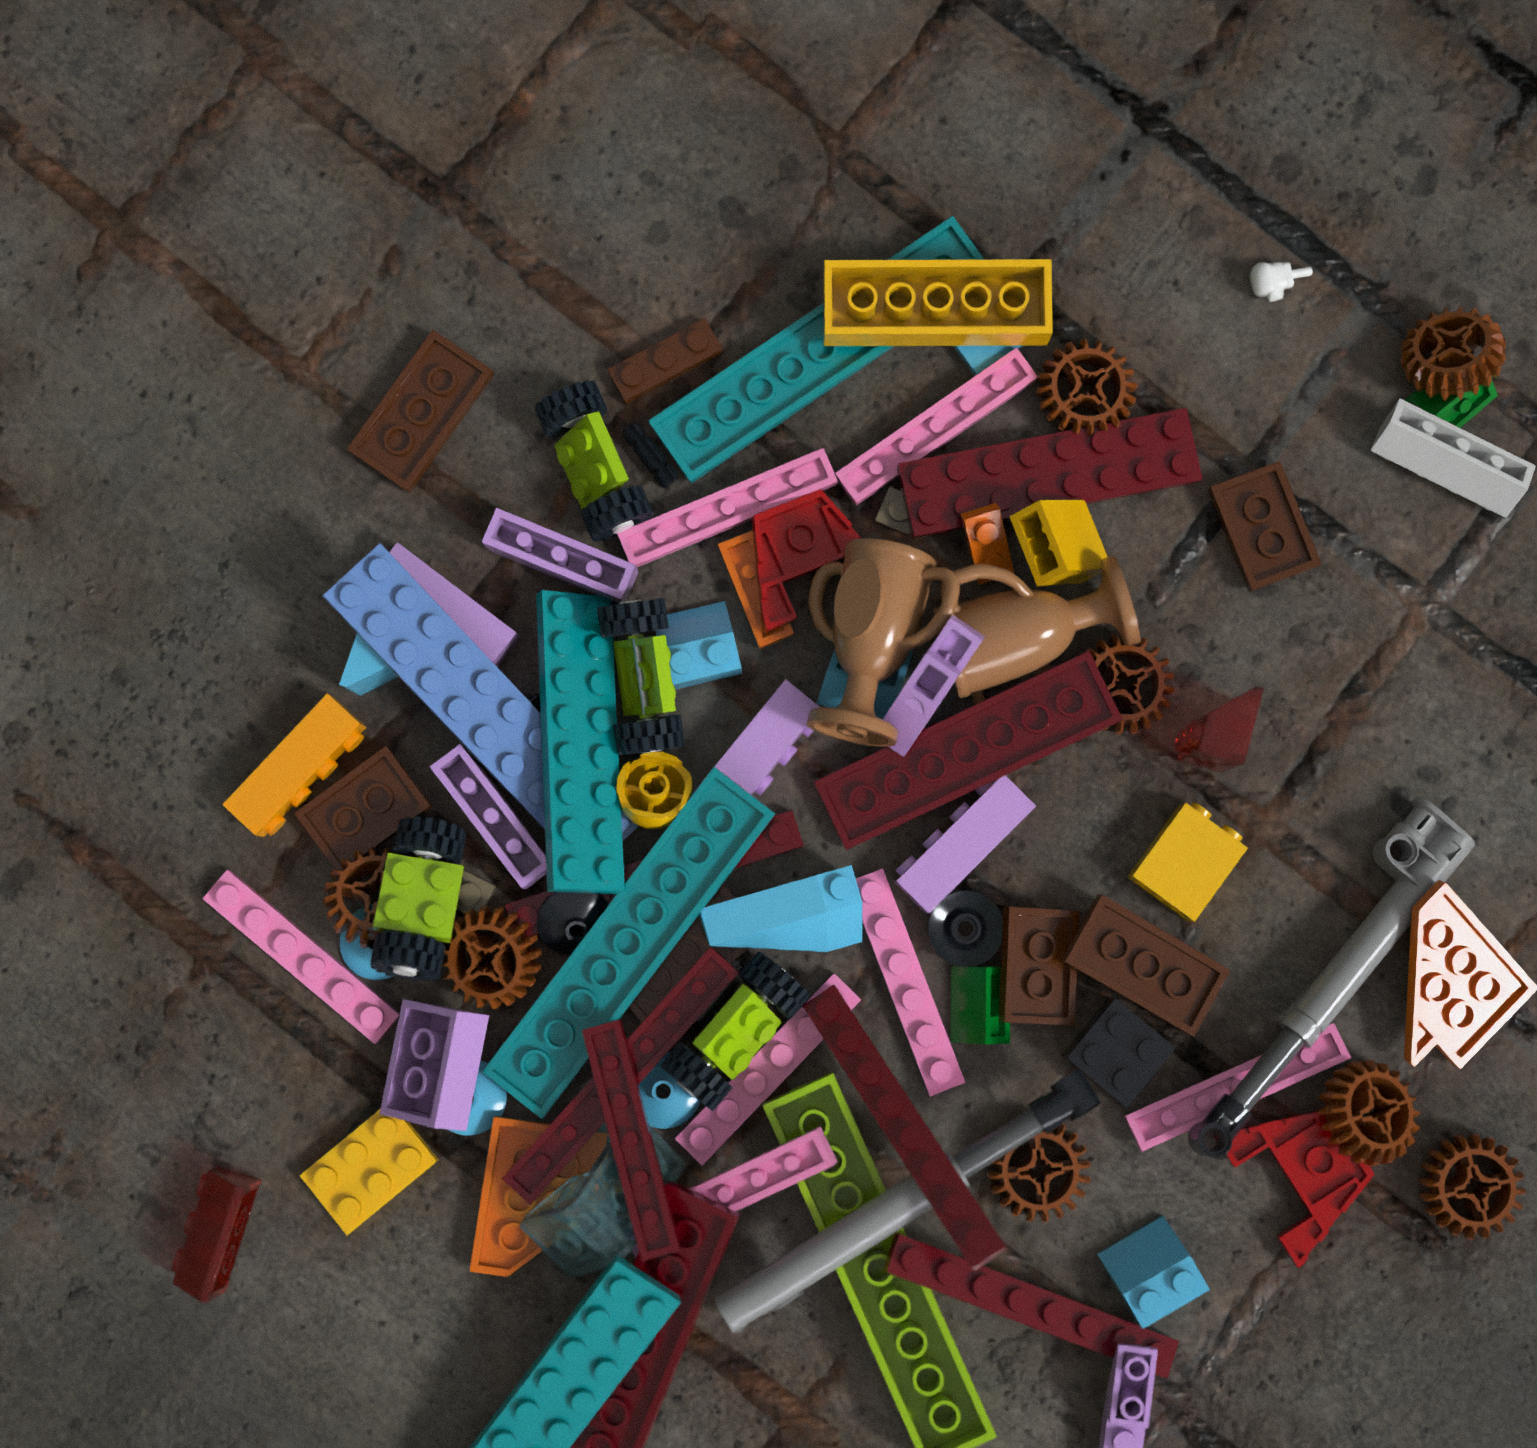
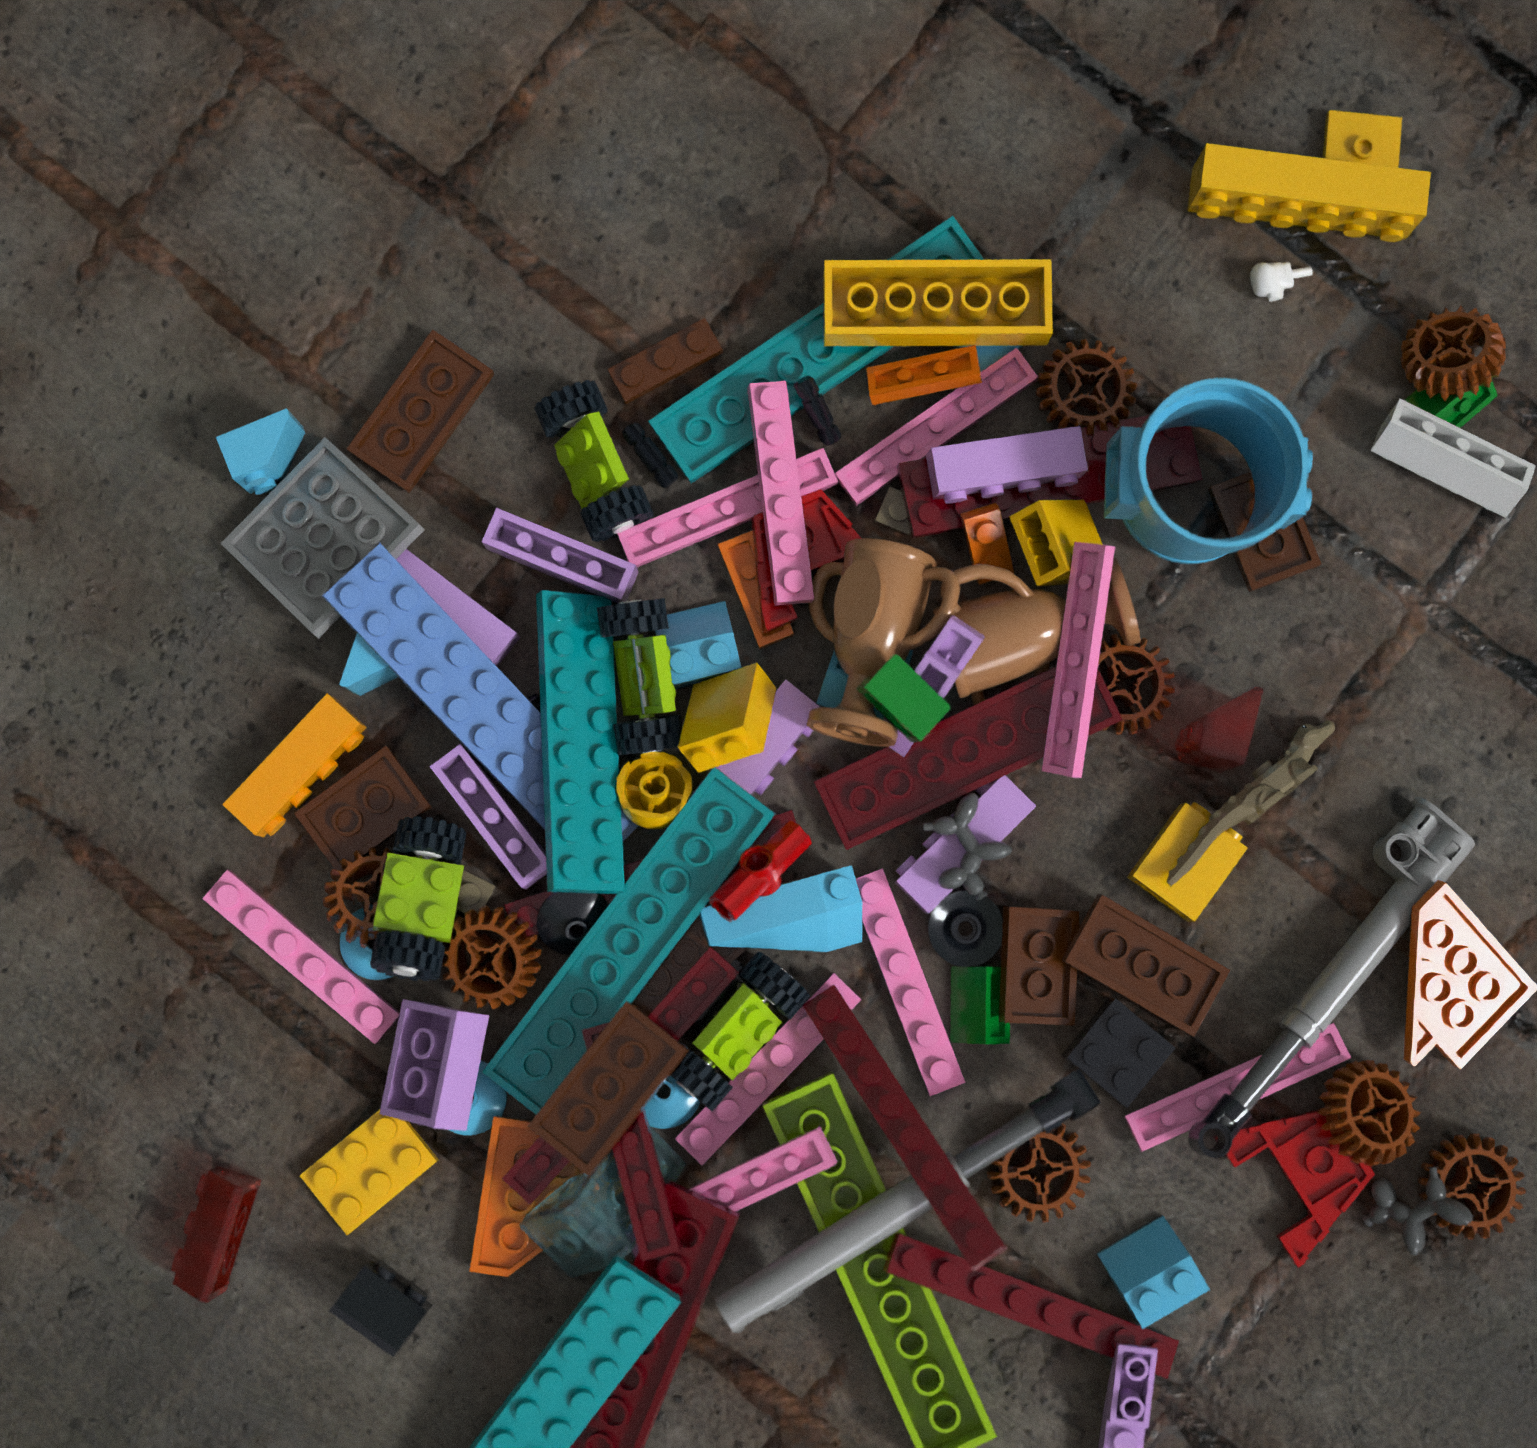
none -> medium azure slope [216,408,305,495]
none -> light grey plate [220,437,425,639]
none -> black slope [329,1261,433,1357]
none -> reddish brown plate [528,1001,689,1176]
none -> yellow brick [678,662,776,773]
none -> red piece [709,820,812,923]
none -> bright pink plate [747,381,814,606]
none -> black axle [794,376,841,446]
none -> green panel [856,654,950,743]
none -> orange plate [866,345,982,405]
none -> dark grey piece [923,793,1012,901]
none -> lavender brick [926,426,1088,504]
none -> bright pink plate [1042,542,1115,778]
none -> medium azure cylinder [1104,378,1313,564]
none -> dark tan animal [1167,720,1335,886]
none -> yellow brick [1187,143,1431,242]
none -> yellow plate [1323,110,1402,168]
none -> dark grey piece [1362,1166,1473,1256]

